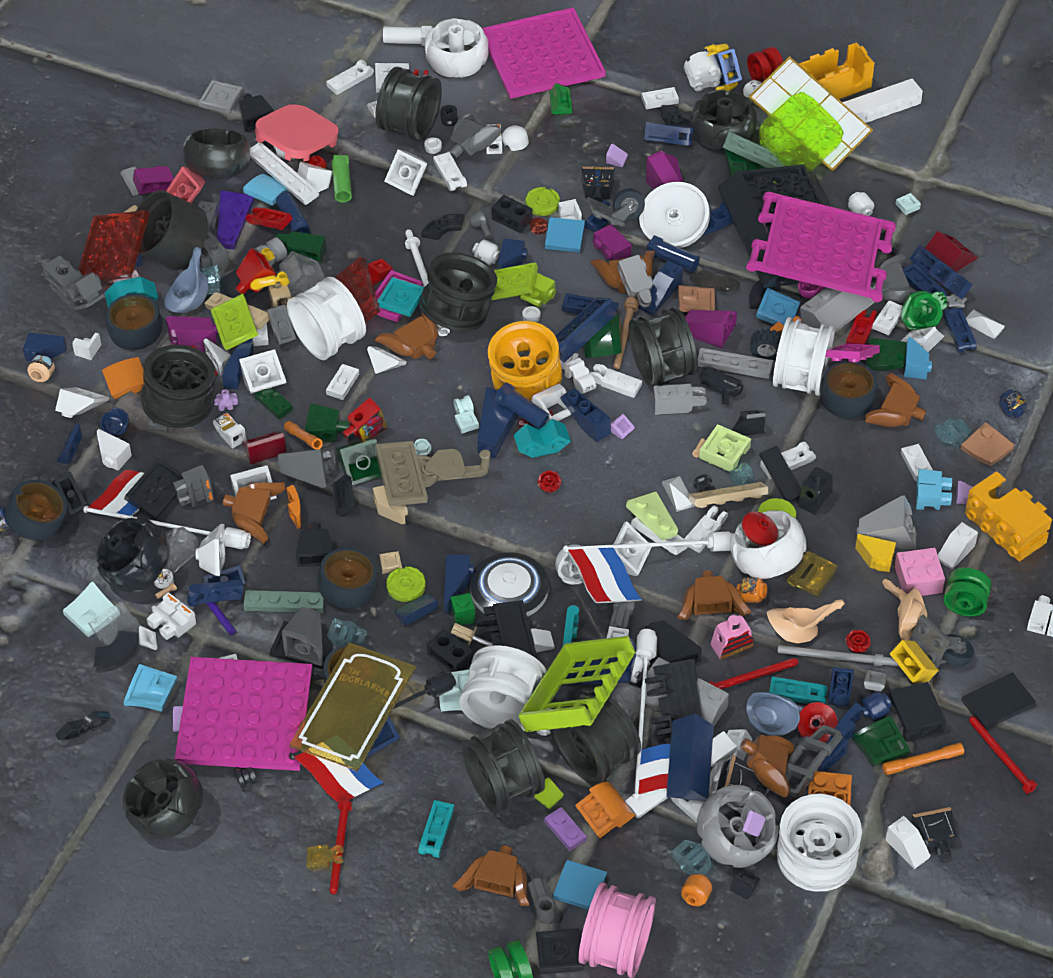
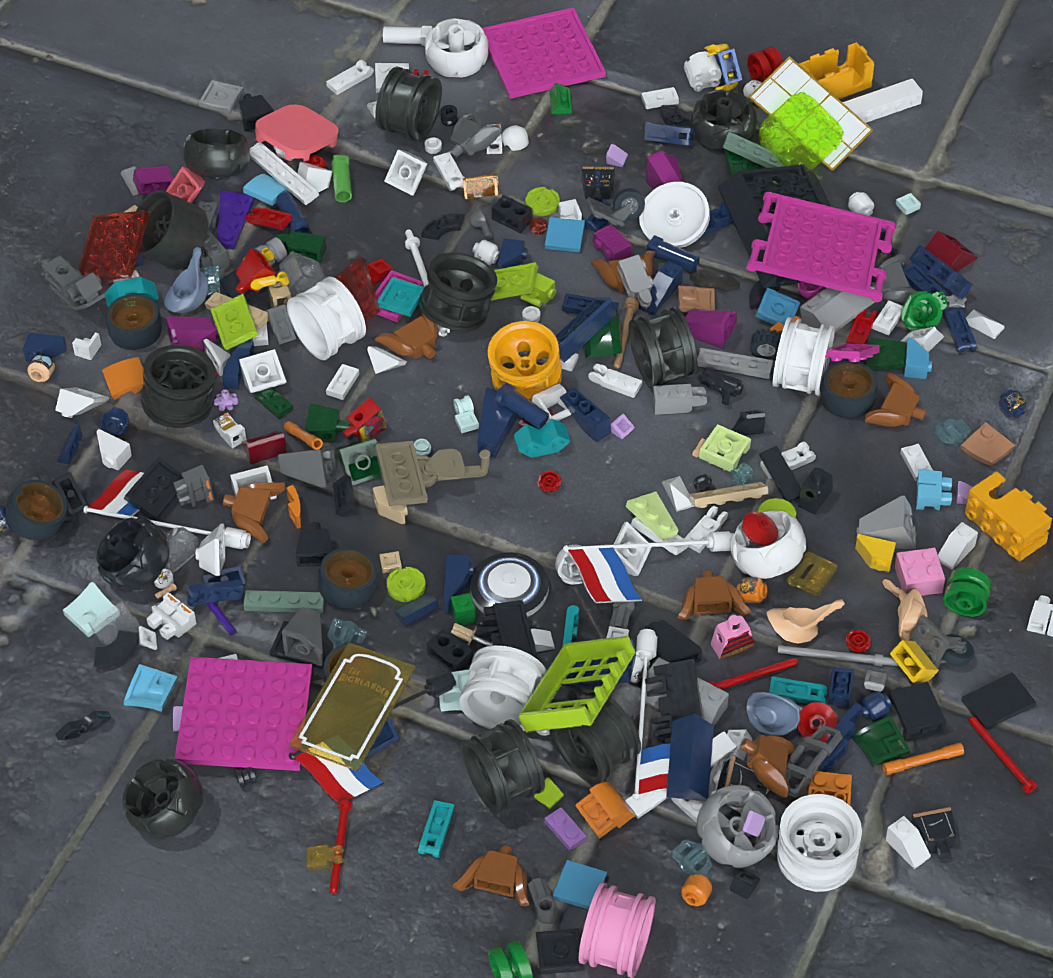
white leg [565,358,596,394] -> none
none -> clear orange slope [463,174,499,199]

